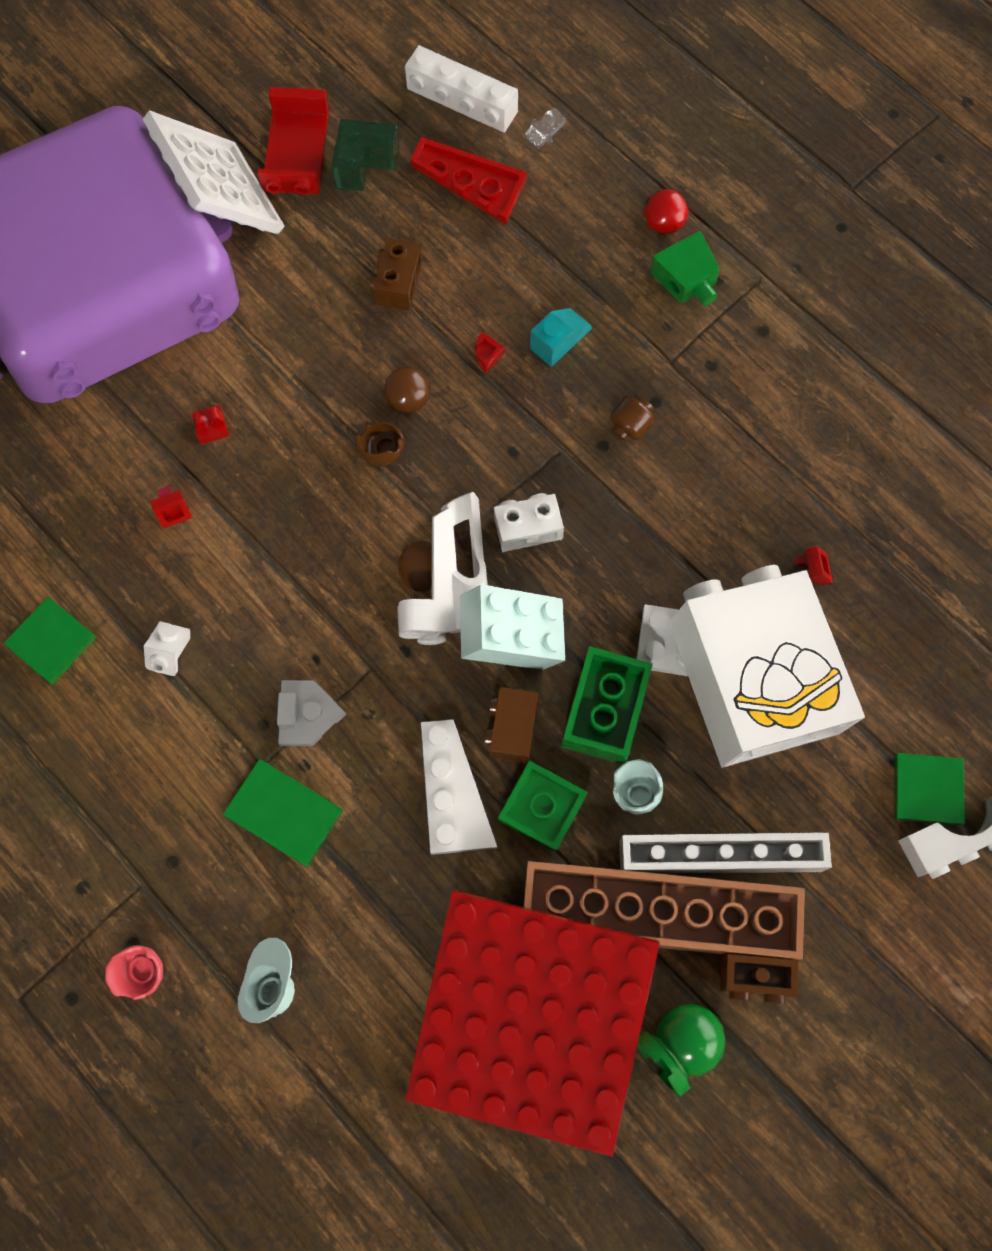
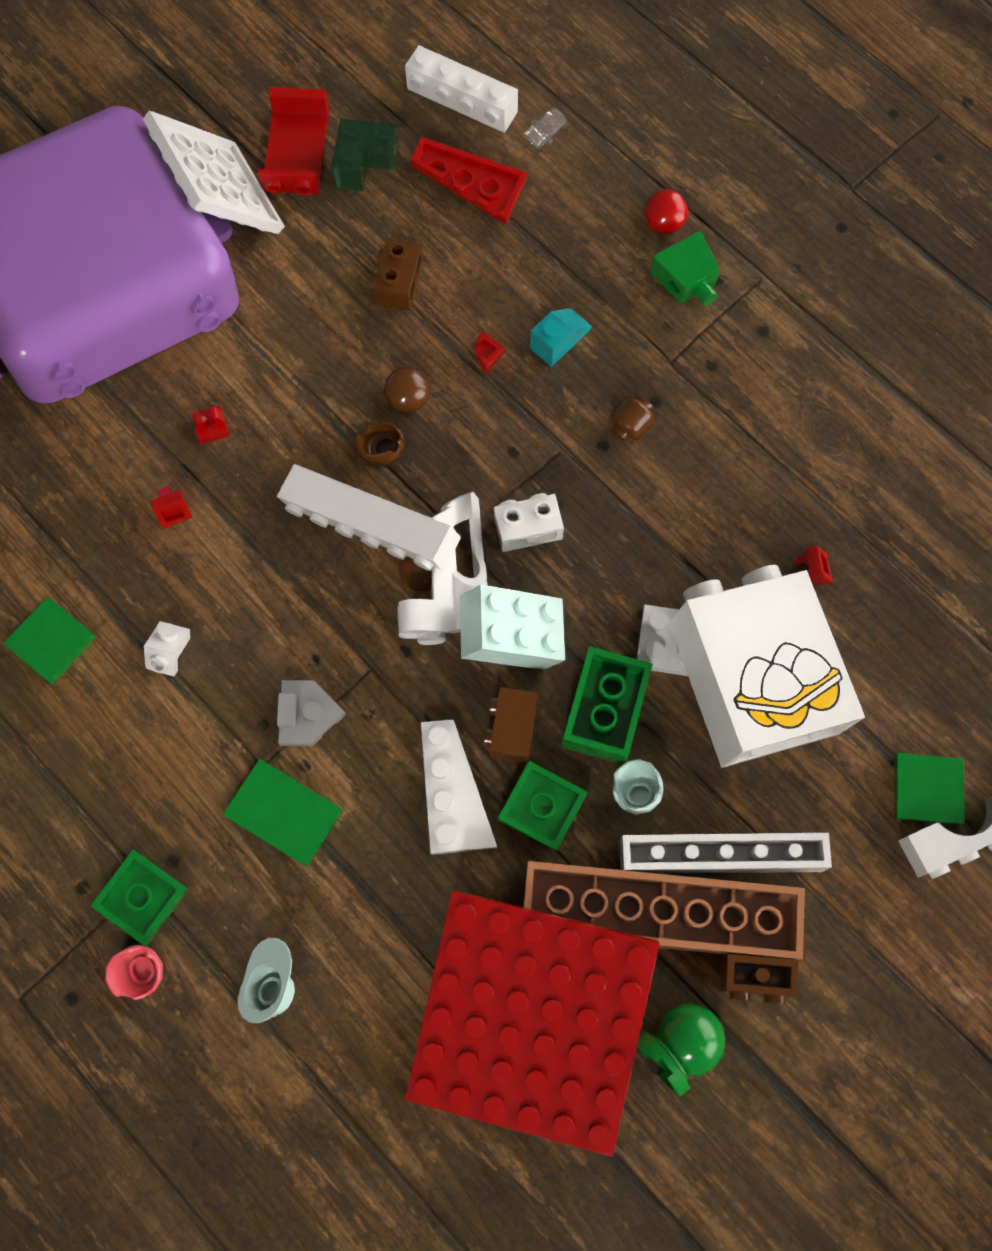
none -> green plate [91,850,189,946]
none -> white brick [277,464,461,571]

